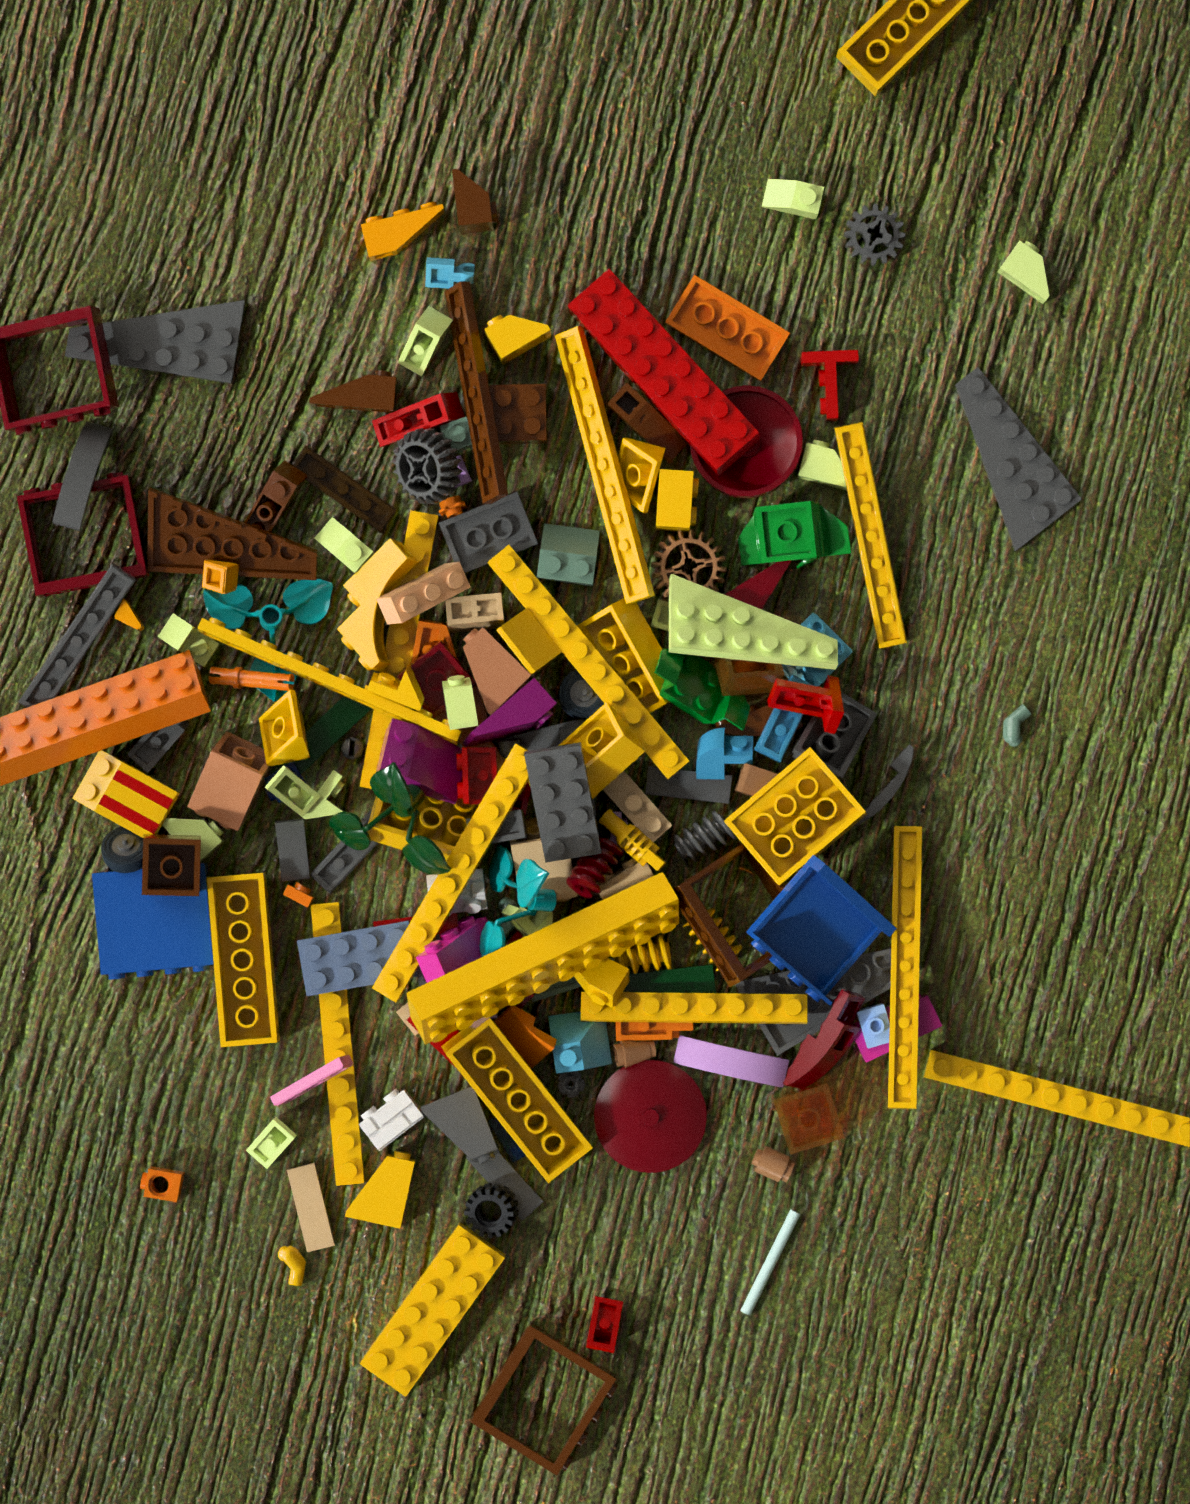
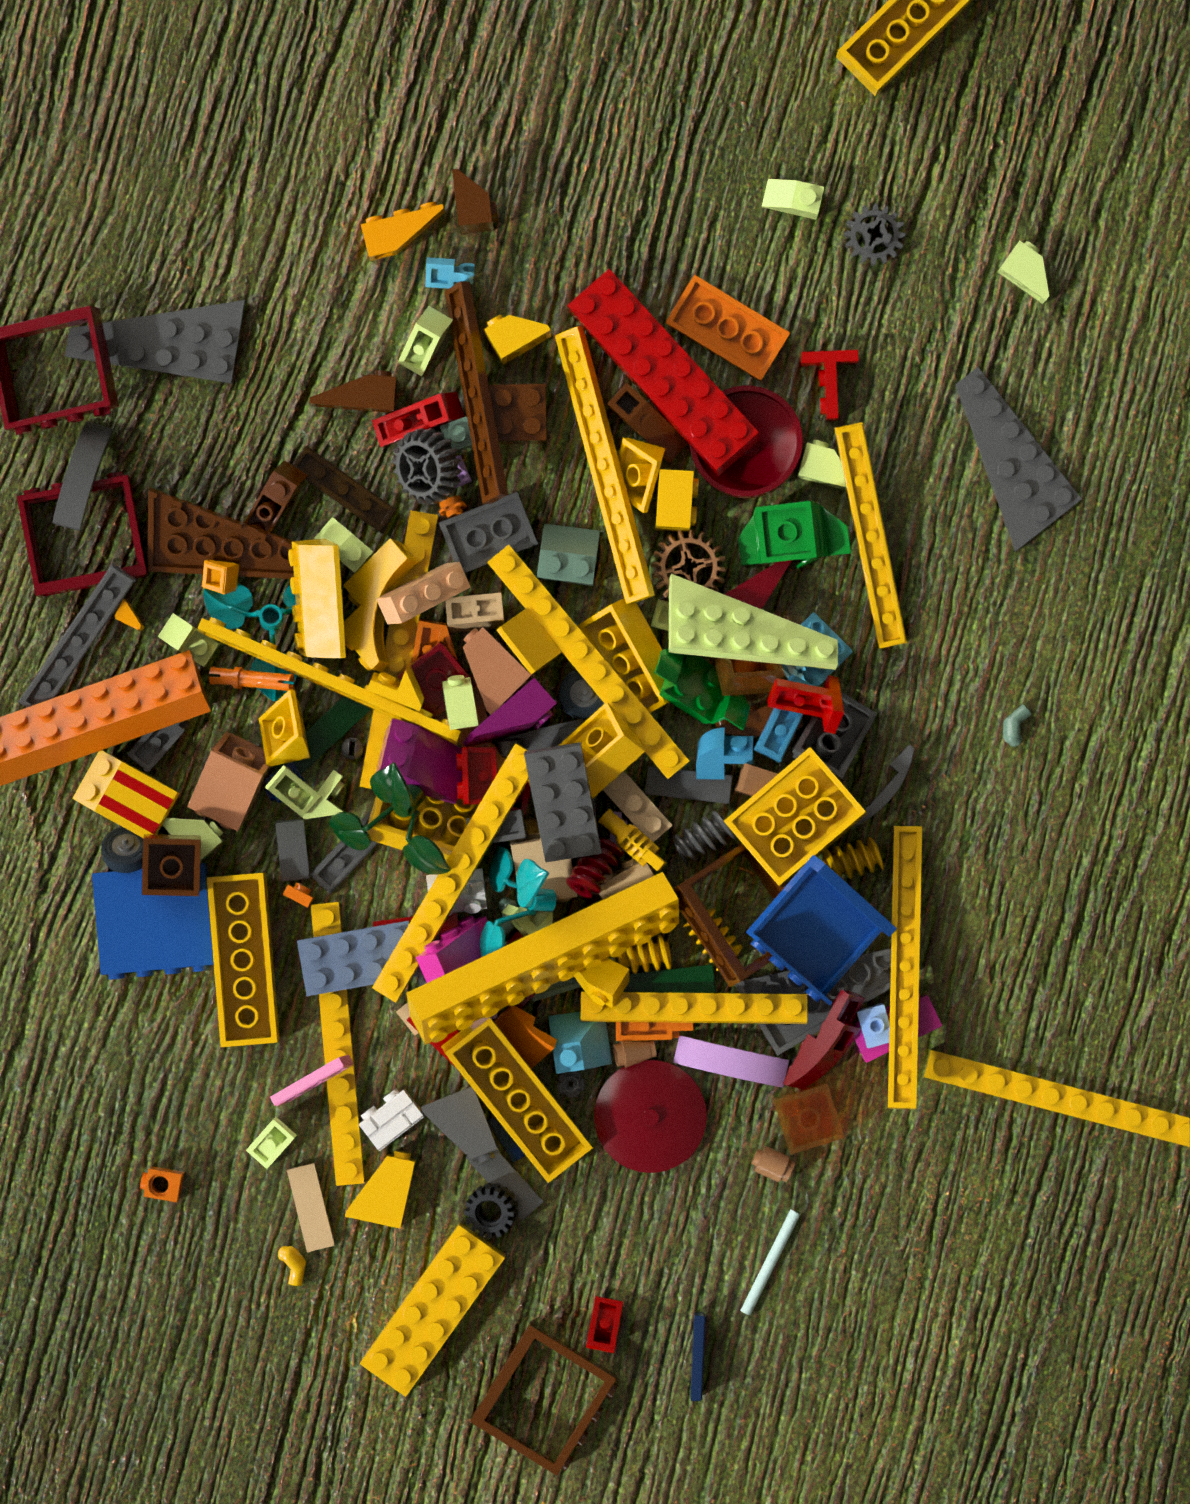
none -> yellow slope [288,538,346,658]
none -> dark blue tile [690,1312,706,1401]
none -> yellow piece [822,837,884,879]

